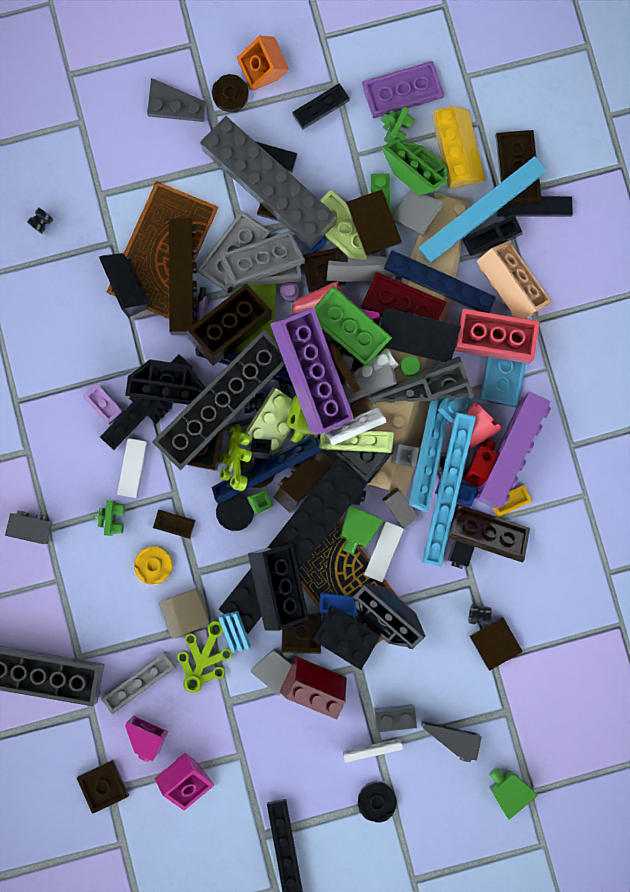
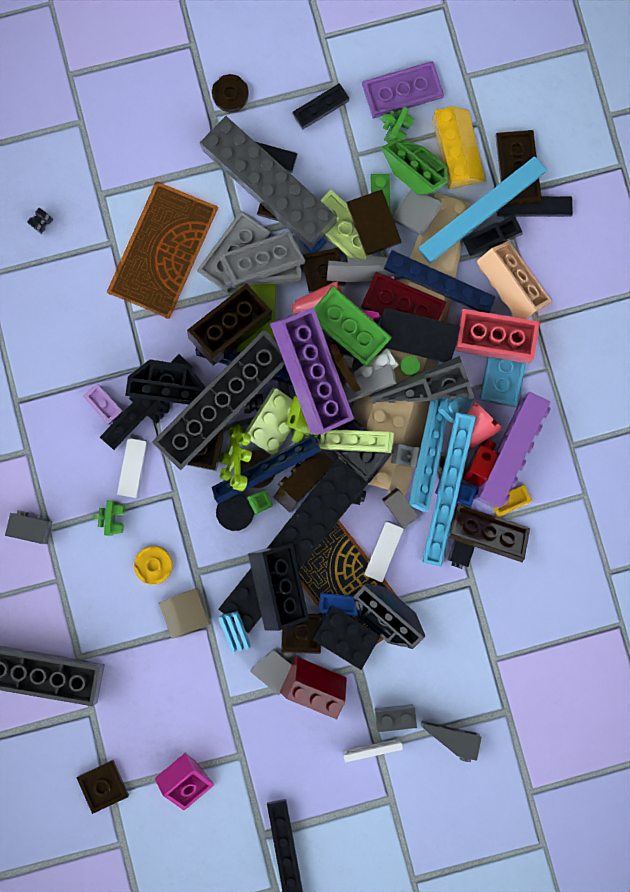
black slope [99,253,150,318] -> none
light grey tile [101,652,176,714] -> none
dark pink slope [125,715,168,762] -> none
dark grey wing [147,78,205,122] -> none
dark brown tile [153,510,196,539] -> none
dark brown brick [169,218,197,335] -> none
lime plant [177,621,233,693] -> none
lavender piece [197,287,208,321] -> none
orange slope [237,35,289,90] -> none
black panel [250,439,272,468] -> none
lavender plate [280,282,299,301] -> none
white tile [326,408,386,446] -> none
bright green torso [339,505,383,555] -> none
black tile [357,781,397,823] -> none
black wheel [468,604,492,627] -> none
dark brown tile [469,617,523,671] -> none
bright green torso [489,767,538,820] -> none

